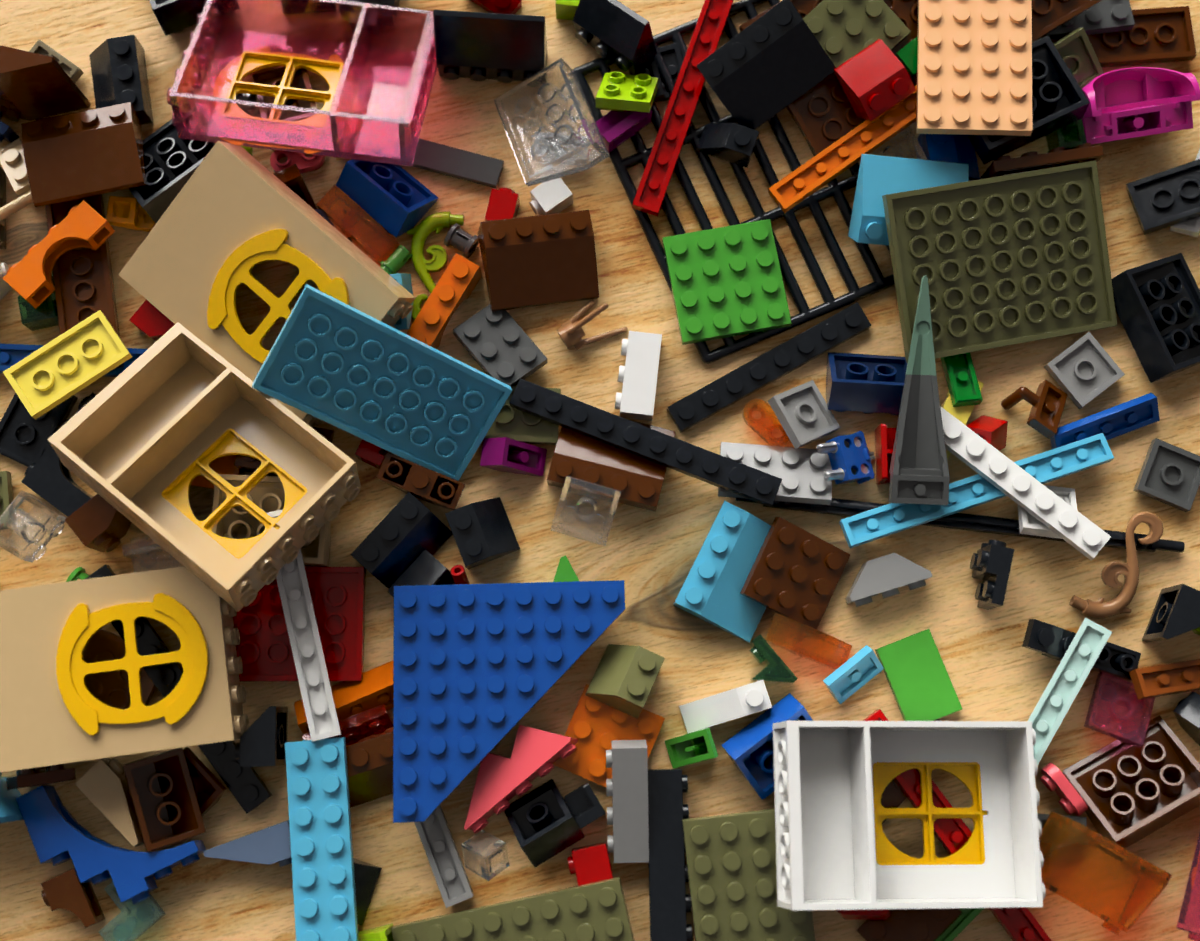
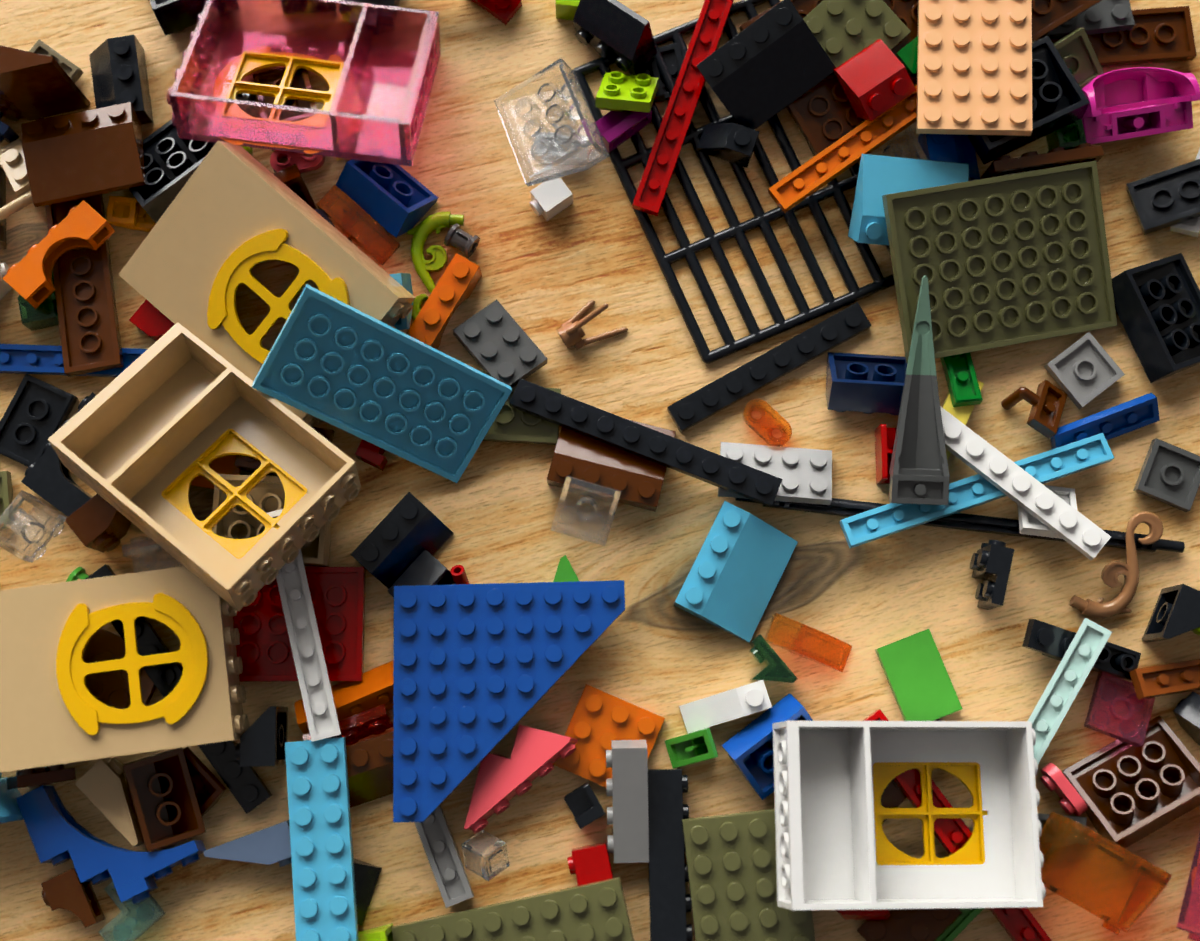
light yellow plate [3,310,132,420] -> none
reddish brown slope [376,452,466,510] -> none
bright green pin [380,245,413,274] -> none
dark grey tile [393,133,504,189] -> none
black slope [433,10,548,85] -> none
black slope [445,497,520,570] -> none
reddish brown slope [478,210,599,312] -> none
magenta slope [480,437,547,477] -> none
red brick [485,188,520,221] -> none
black slope [504,779,585,867] -> none
olive slope [585,644,665,719] -> none
white brick [615,331,662,421] -> none
bright green plate [662,219,792,345] -> none
reddish brown plate [740,517,850,631] -> none
light grey plate [768,380,840,449] -> none
blue piece [816,431,875,485] -> none
medium azure plate [823,645,884,704] -> none
light grey slope [845,553,933,607] -> none
red panel [966,415,1008,451] -> none

